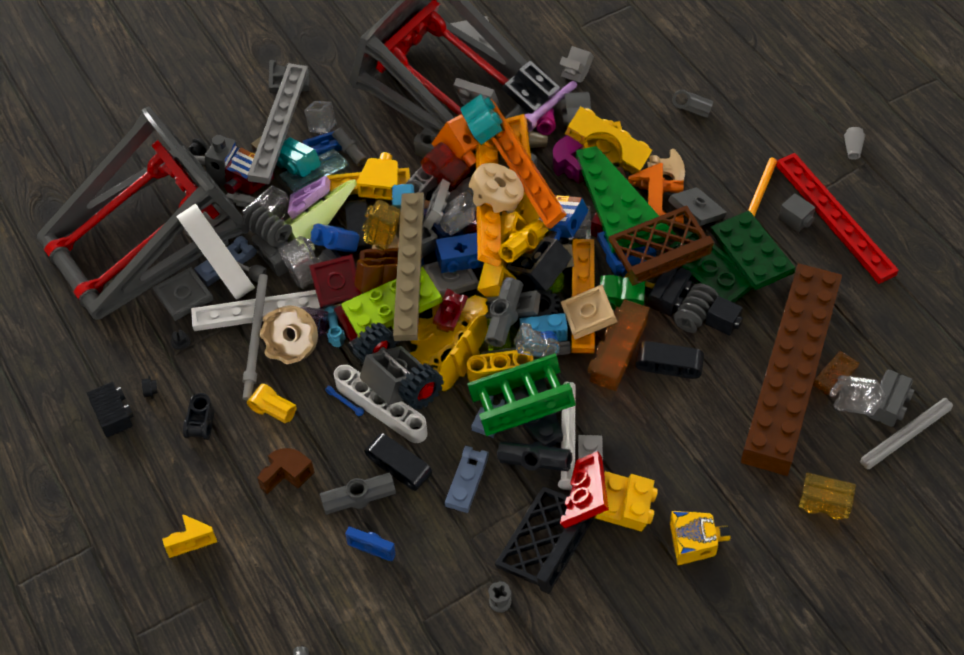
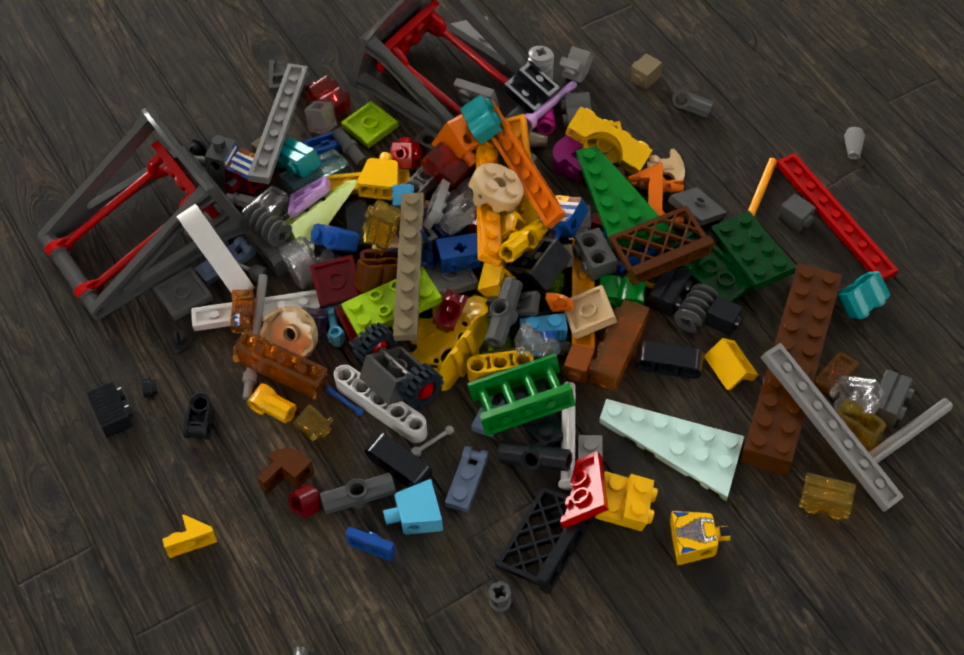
none -> clear orange leg [230,290,255,333]
none -> clear orange brick [233,330,328,400]
none -> dark red plate [288,484,320,518]
none -> clear yellow bracket [293,404,333,442]
none -> clear red brick [306,75,351,120]
none -> lime plate [341,101,399,148]
none -> medium azure torso [383,479,443,534]
none -> dark blue plant [389,229,438,270]
none -> red brick [390,137,422,168]
none -> light grey hinge [412,426,454,457]
none -> light grey piece [528,46,554,80]
none -> orange tile [546,293,574,312]
none -> dark orange brick [563,343,595,384]
none -> dark grey brick [572,228,617,281]
none -> light aqua wing [599,399,744,501]
none -> dark tan brick [630,53,662,90]
none -> yellow panel [704,338,759,390]
none -> light grey plate [760,343,904,512]
none -> clear yellow brick [836,399,887,451]
none -> teal brick [837,271,891,320]

